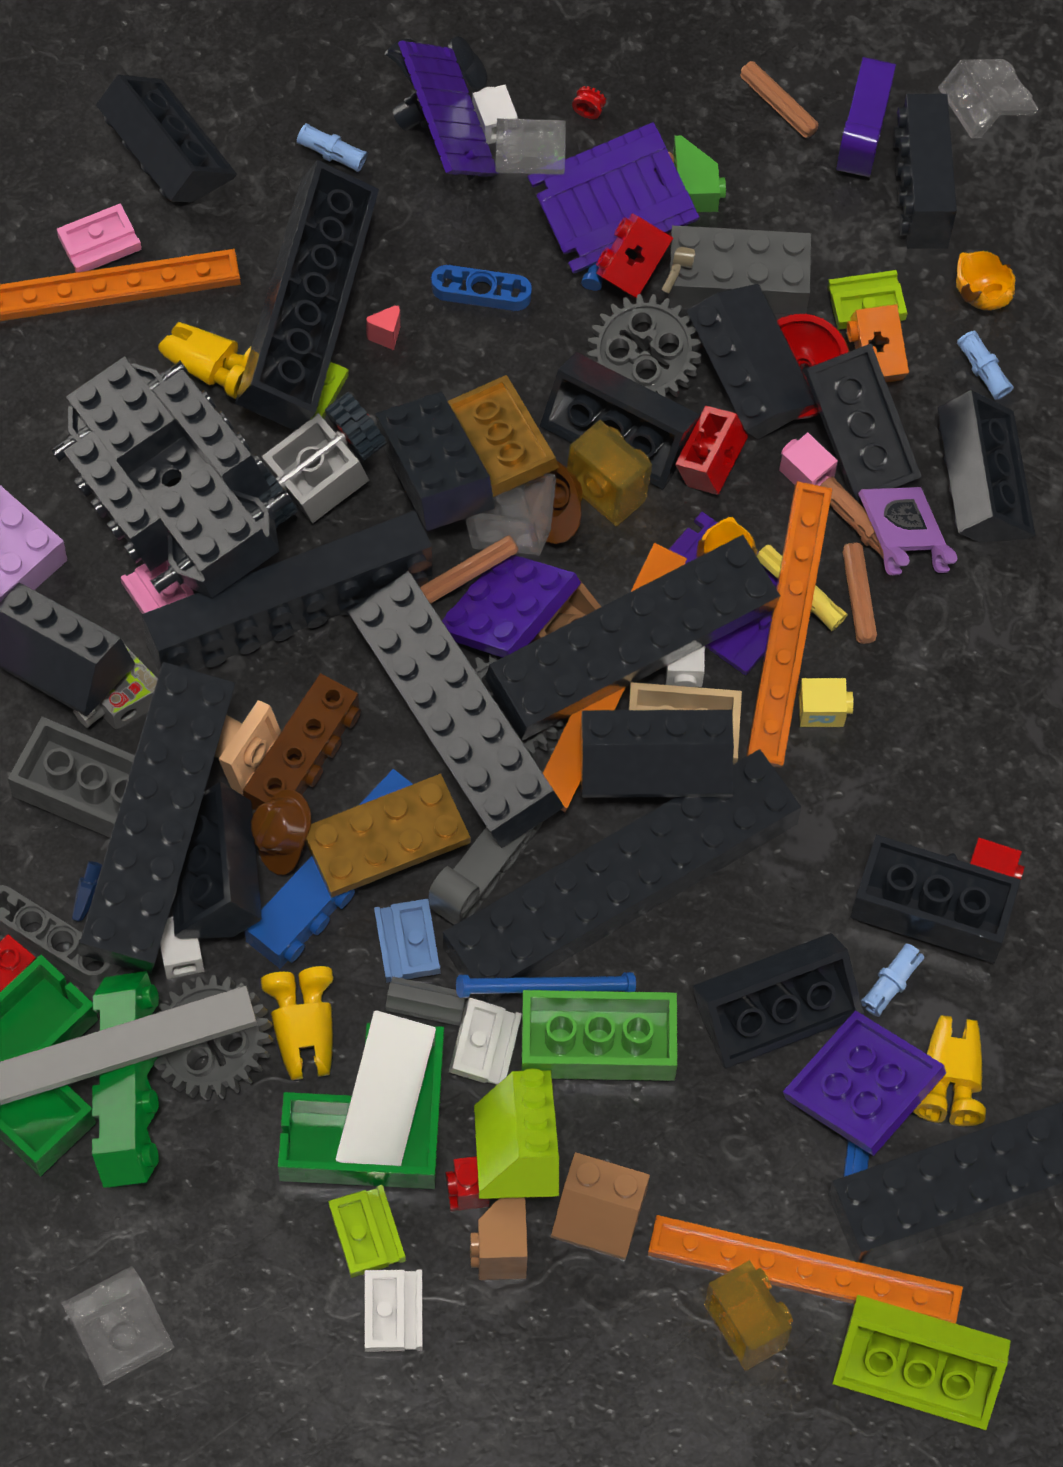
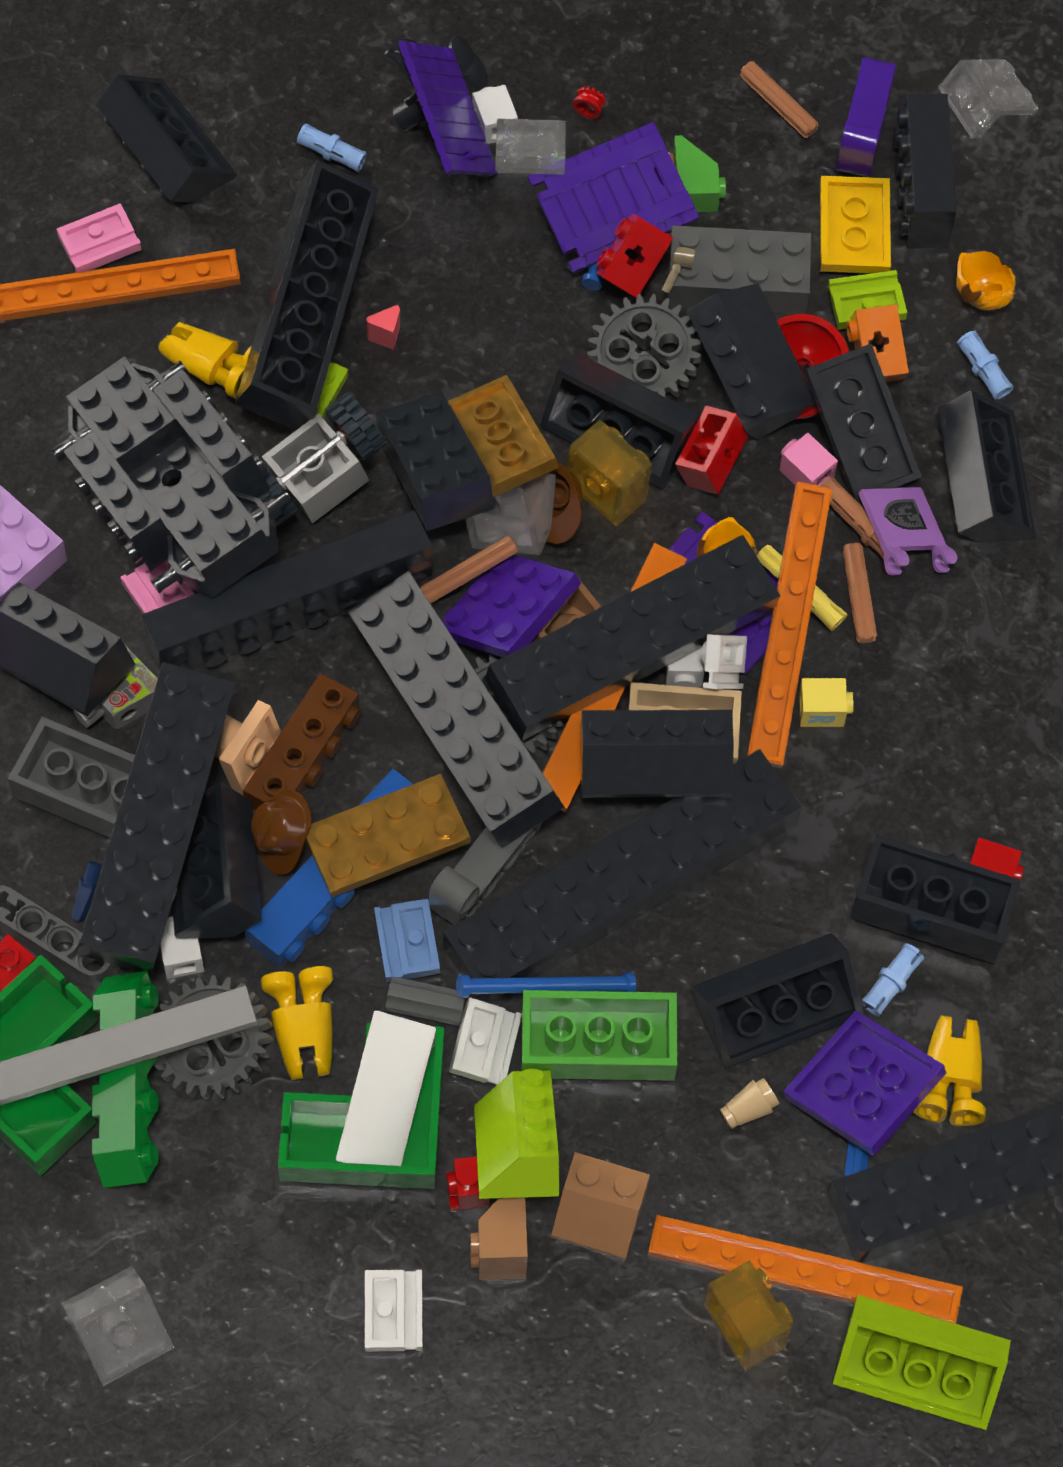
lime plate [328,1185,406,1278] -> none
blue beam [431,265,532,311] -> none
none -> white plate [701,634,747,689]
none -> tan cone [720,1078,779,1129]
none -> yellow plate [820,176,891,273]

